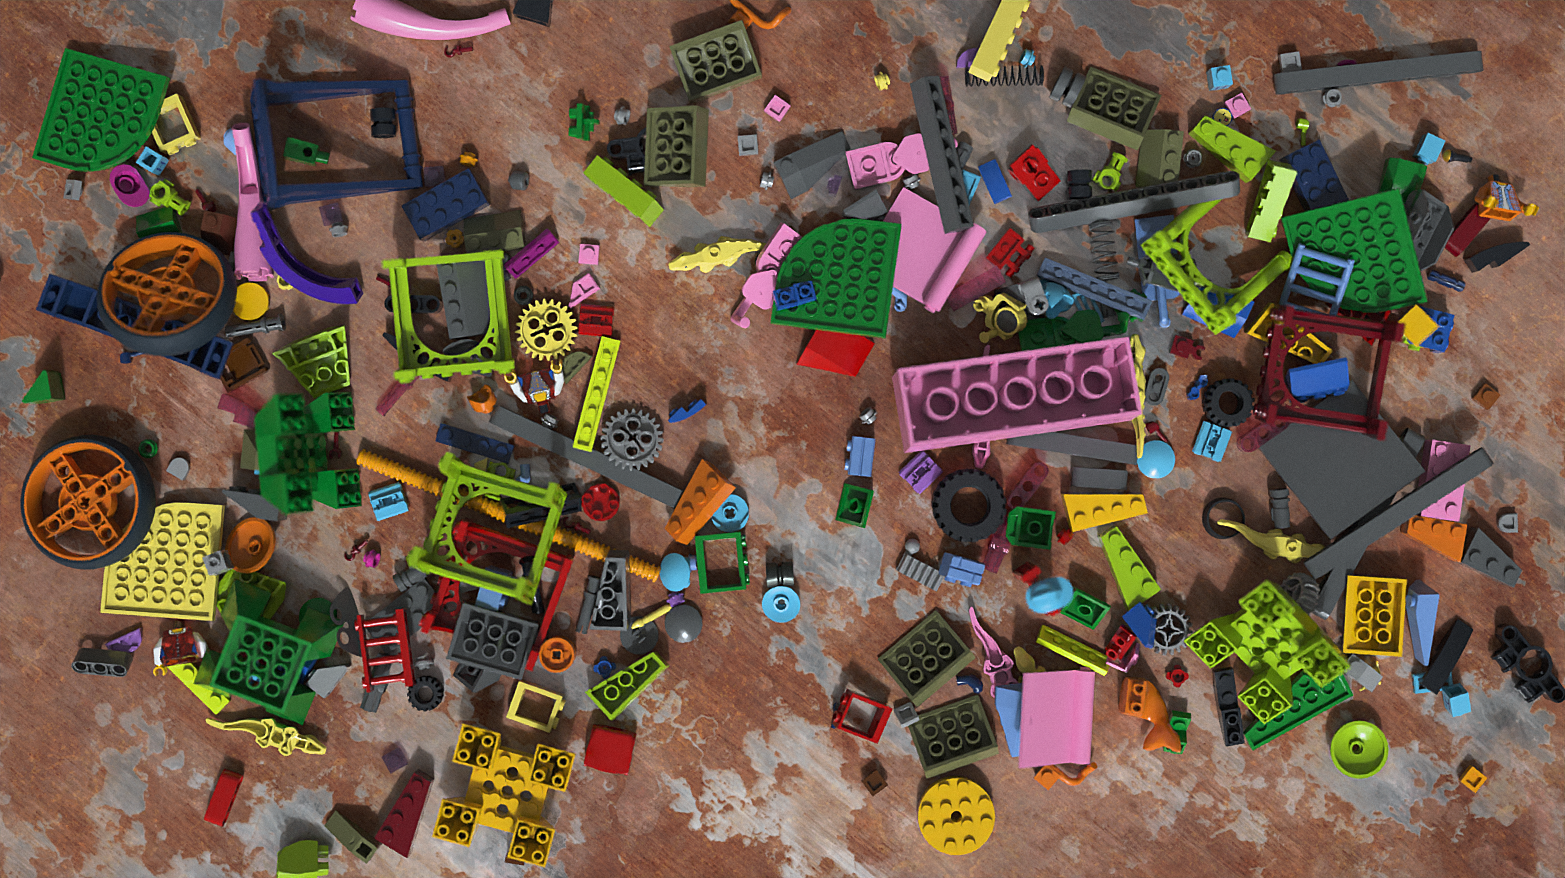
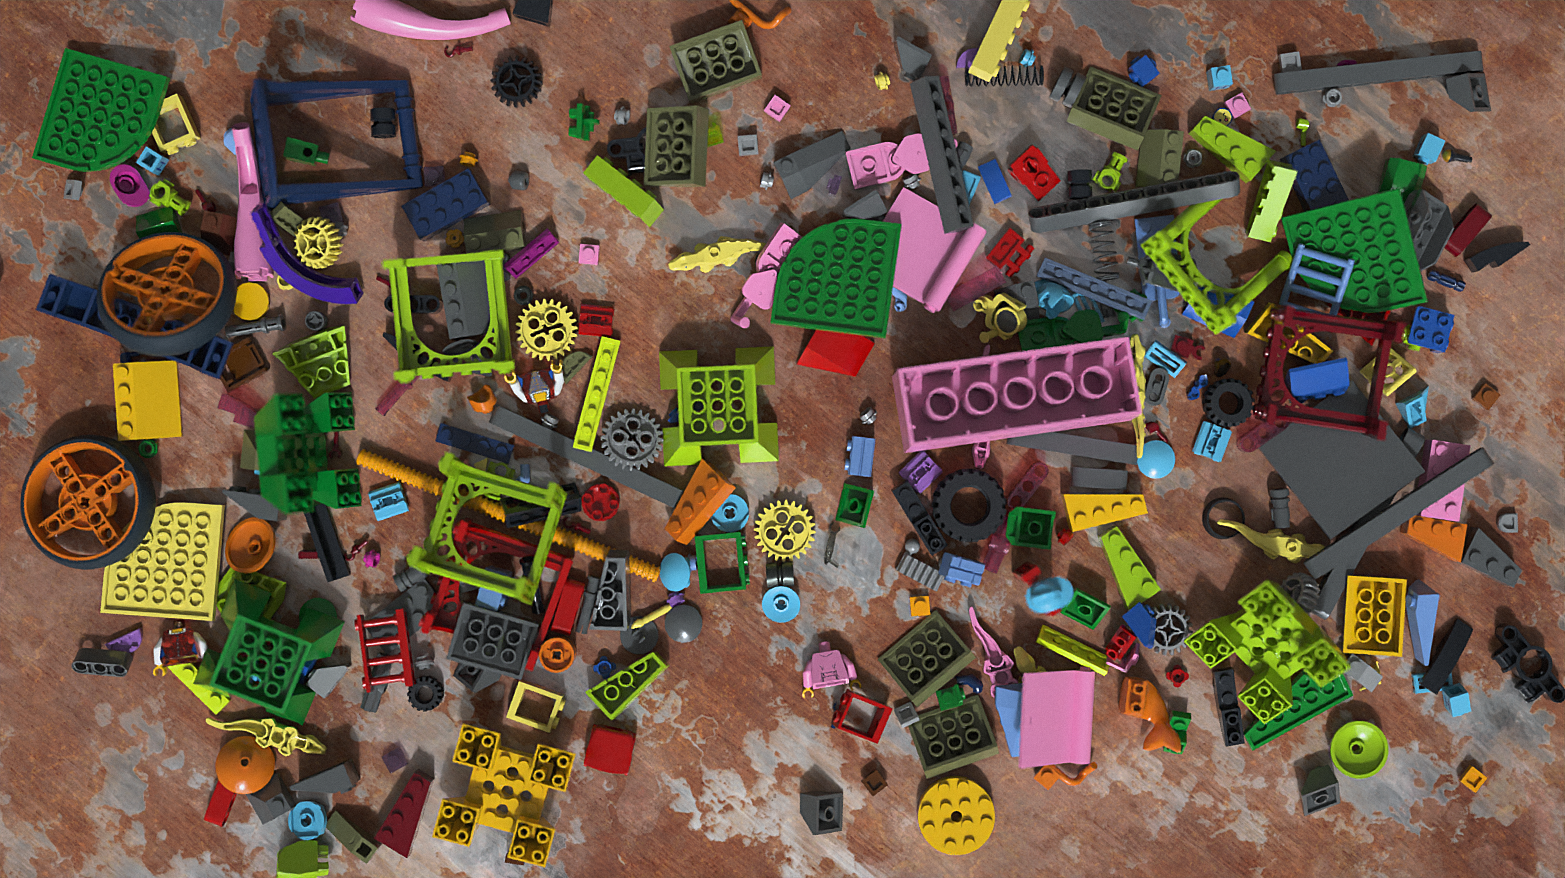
green slope [22,369,65,404] -> none
light grey tile [166,458,190,480] -> none
light grey brick [202,550,234,576] -> none
dark grey piece [329,587,362,657] -> none
bright pink tile [569,273,600,309] -> none
blue slope [772,280,816,311] -> none
light grey piece [1018,276,1049,315] -> none
yellow head [1398,305,1440,347] -> none
torso [1475,174,1539,221] -> none
none -> yellow slope [113,361,183,441]
none -> orange dish [215,736,275,794]
none -> dark grey slope [246,772,297,824]
none -> olive tile [270,202,305,237]
none -> medium azure plate [288,801,327,840]
none -> dark grey slope [290,758,360,794]
none -> light yellow gear [292,216,344,269]
none -> dark red tile [298,550,319,559]
none -> black fence [304,504,351,583]
none -> dark grey wheel [305,311,328,331]
none -> black gear [490,55,543,108]
none -> red beam [551,578,586,636]
none -> lime slope [659,346,779,466]
none -> clear neon green tile [707,123,724,147]
none -> light yellow gear [754,500,816,562]
none -> dark grey slope [800,791,843,835]
none -> bright pink torso [802,642,861,698]
none -> clear smoke piece [824,523,840,568]
none -> black slope [891,480,948,556]
none -> dark grey slope [894,36,932,82]
none -> light orange plate [909,595,930,616]
none -> green bracket [936,684,966,711]
none -> blue brick [1128,55,1160,87]
none -> medium azure tile [1144,340,1187,378]
none -> dark brown piece [1214,357,1231,377]
none -> dark grey slope [1301,764,1341,816]
none -> light yellow piece [1360,348,1417,396]
none -> medium azure slope [1395,386,1429,429]
none -> dark grey slope [1445,73,1491,112]

